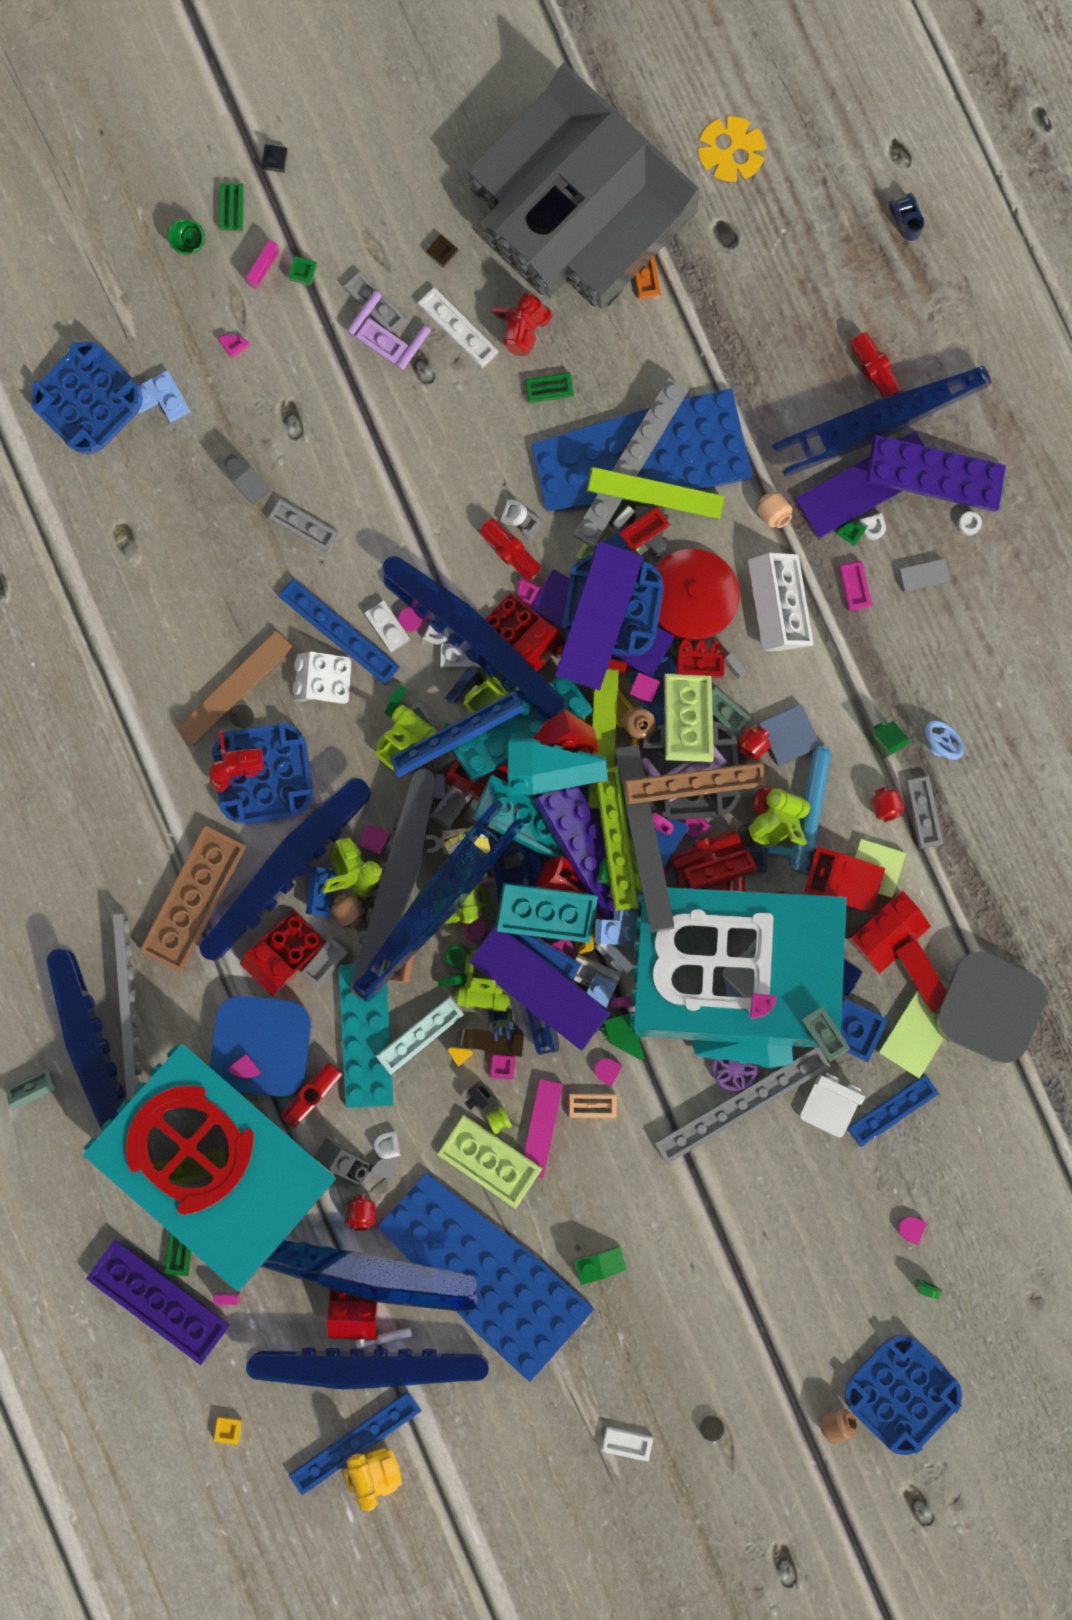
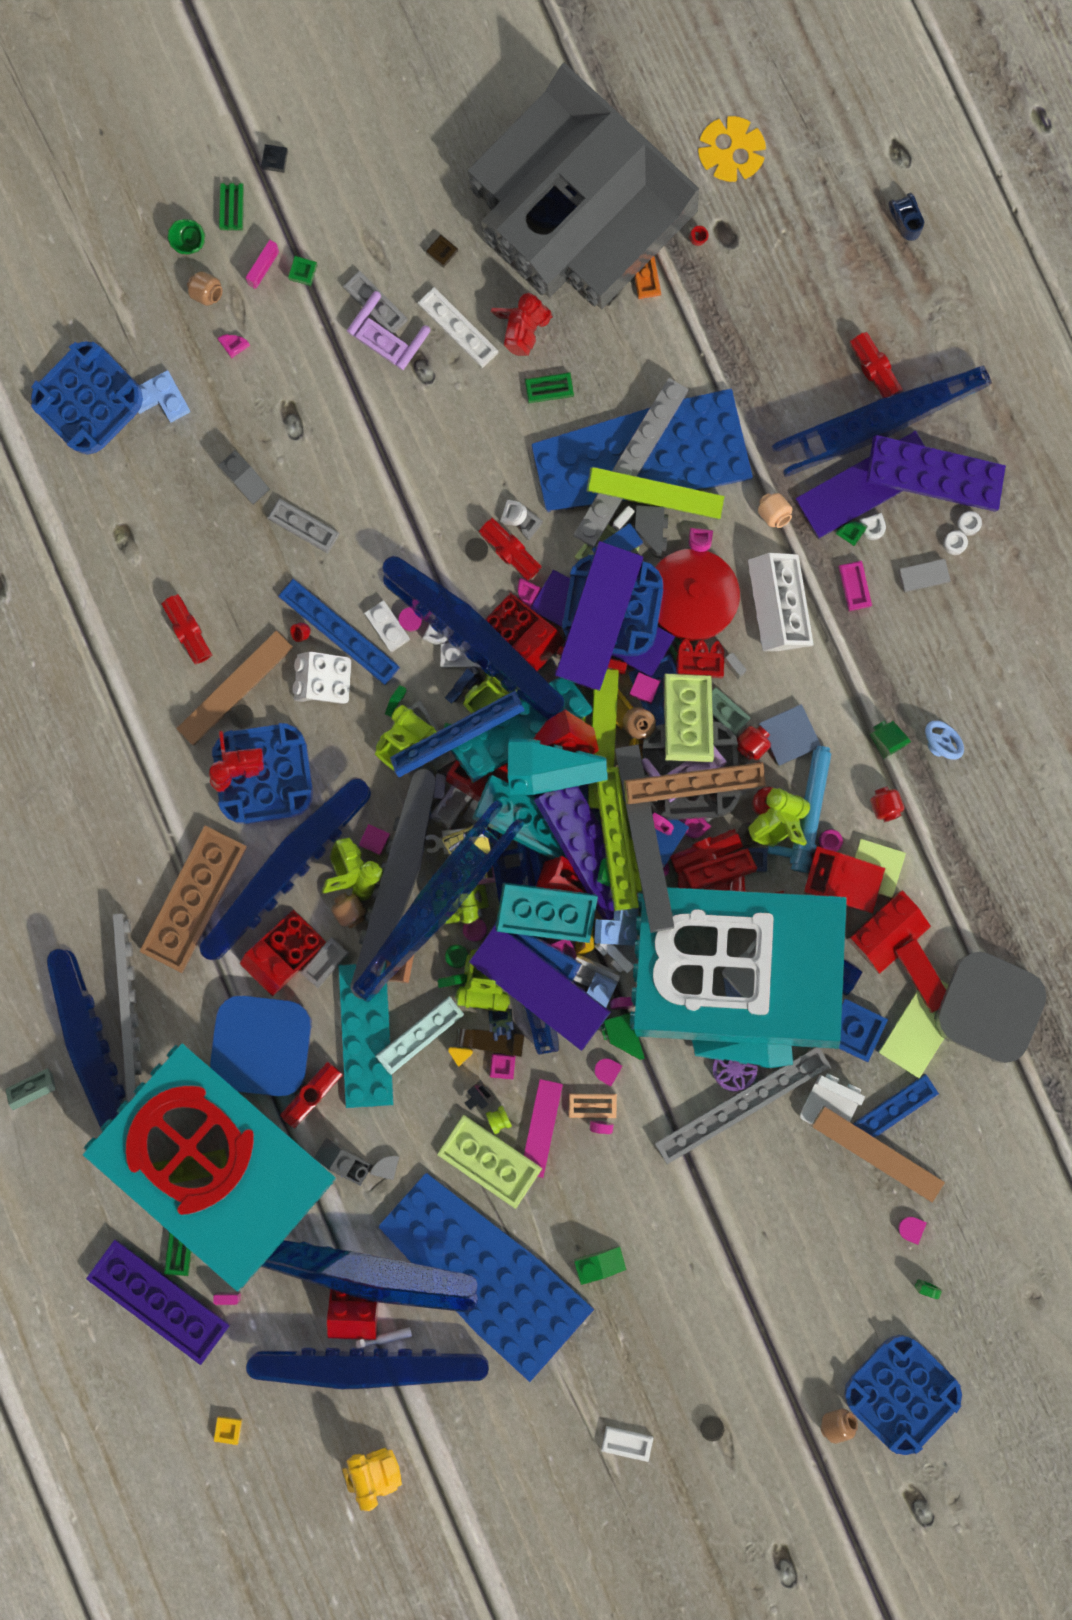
dark pink tile [228,1054,262,1078] -> none
blue tile [288,1390,422,1495] -> none
blue plate [306,867,335,917] -> none
red head [345,1195,376,1231] -> none
white tile [374,1131,401,1159] -> none
red tile [619,507,670,552] -> none
dark pink tile [750,993,777,1019] -> none
sand green plate [802,1006,850,1062] -> none
light grey tile [905,775,944,849] -> none
none -> red piece [161,594,213,665]
none -> medium nougat head [187,271,223,306]
none -> red hinge [290,623,311,642]
none -> clear smoke tile [465,538,488,562]
none -> dark pink tile [589,1121,614,1134]
none -> dark pink tile [688,528,713,552]
none -> red hinge [689,226,709,246]
none -> medium nougat tile [811,1106,945,1203]
none -> dark pink tile [818,829,843,852]
none -> white tile [943,531,968,555]

